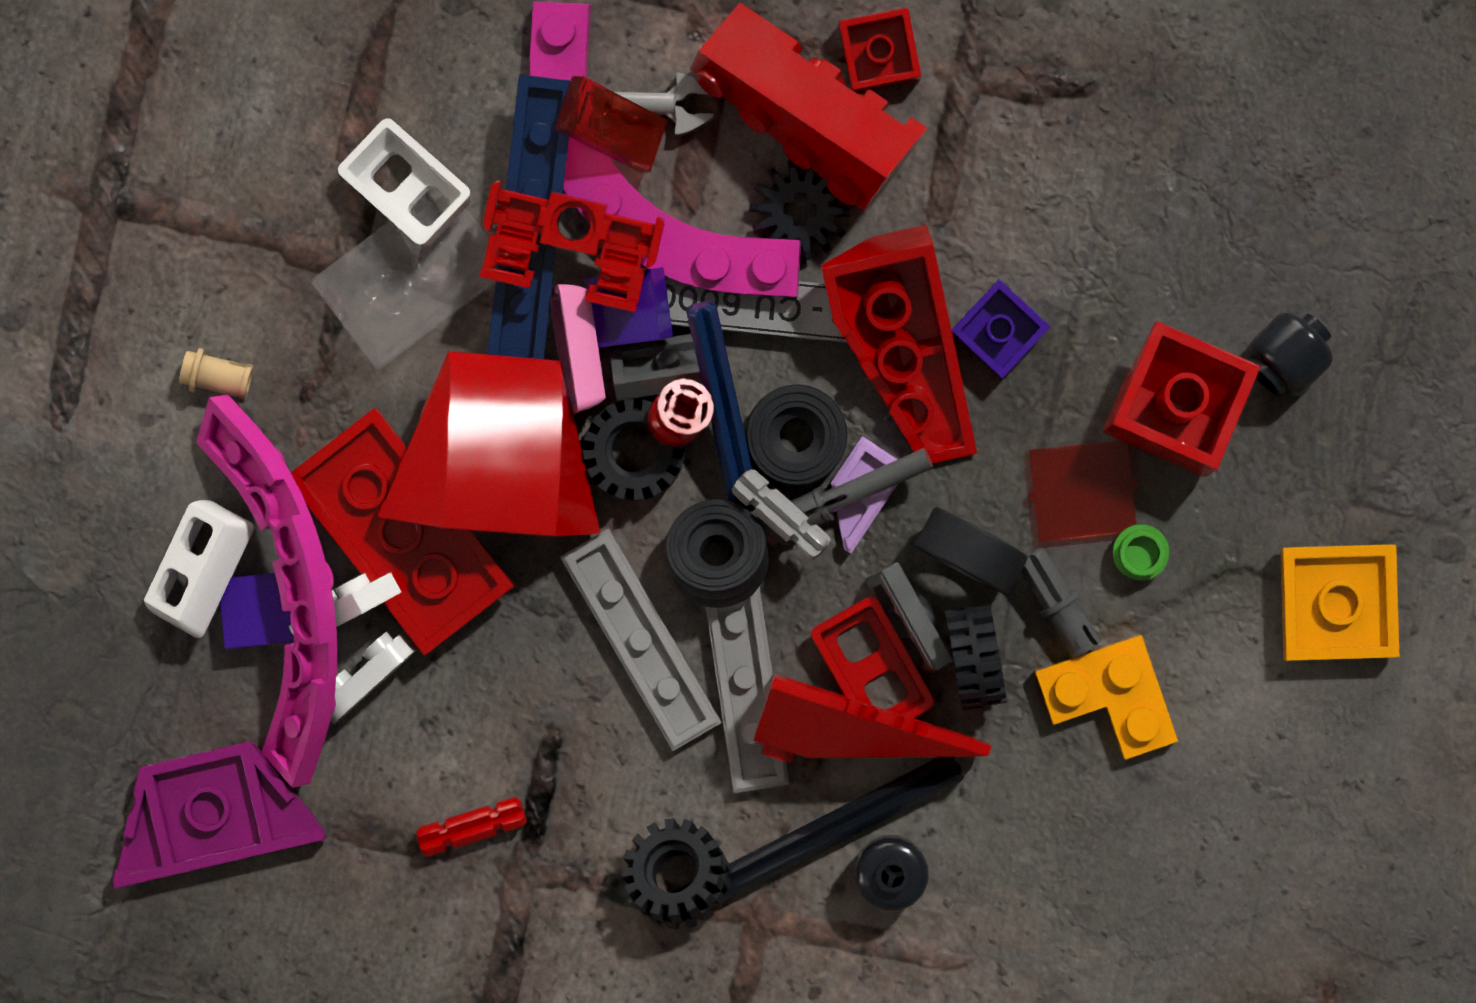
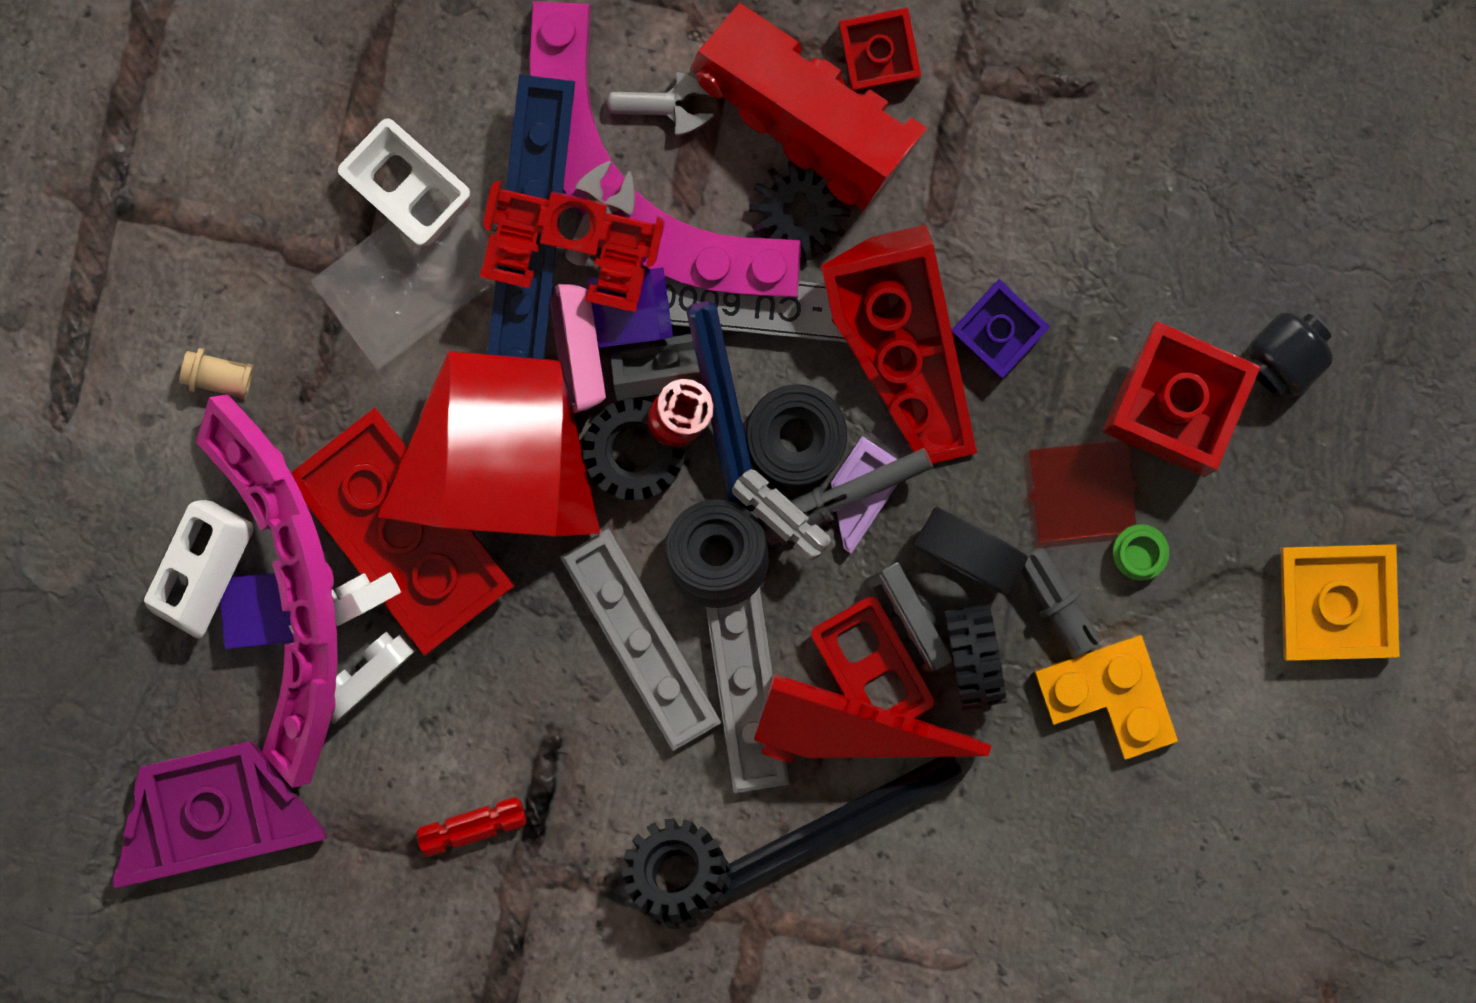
clear red plate [555,76,668,172] -> none
black head [855,835,929,911] -> none
none -> light grey bar [565,161,636,266]

